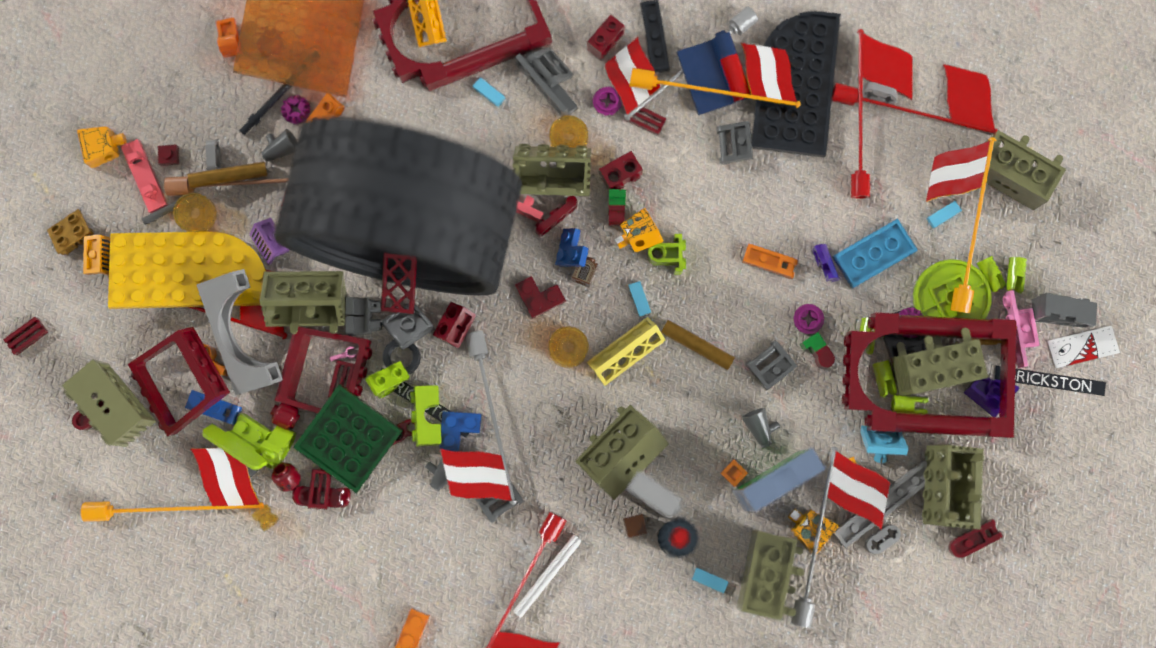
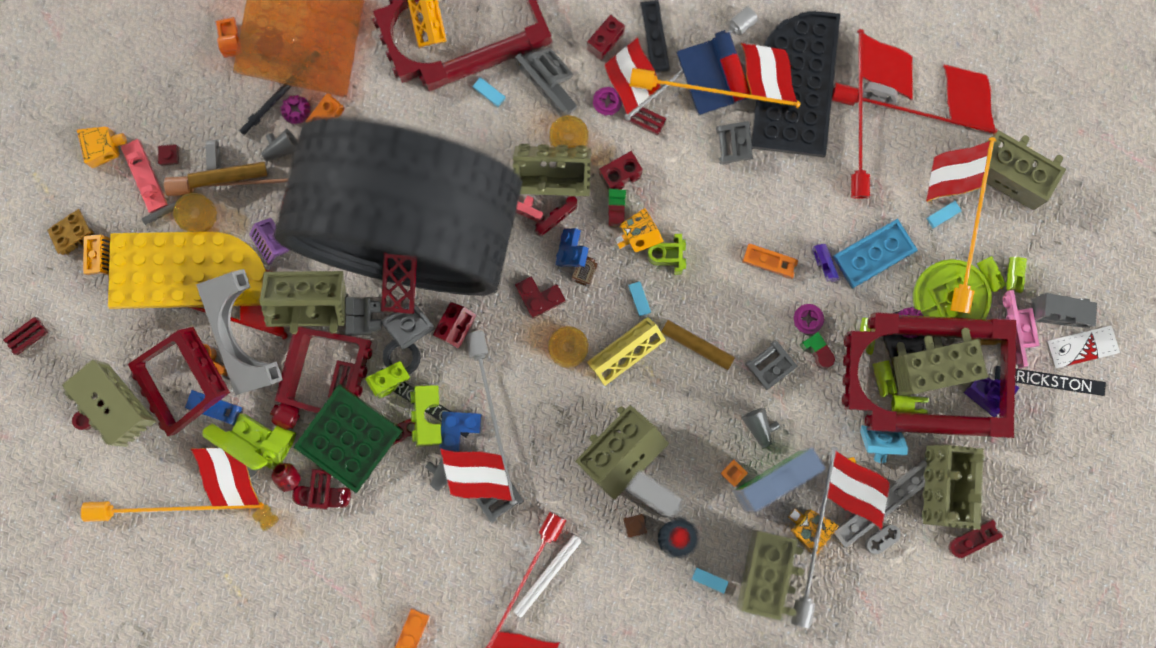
bright pink hand [330,346,357,361] -> none

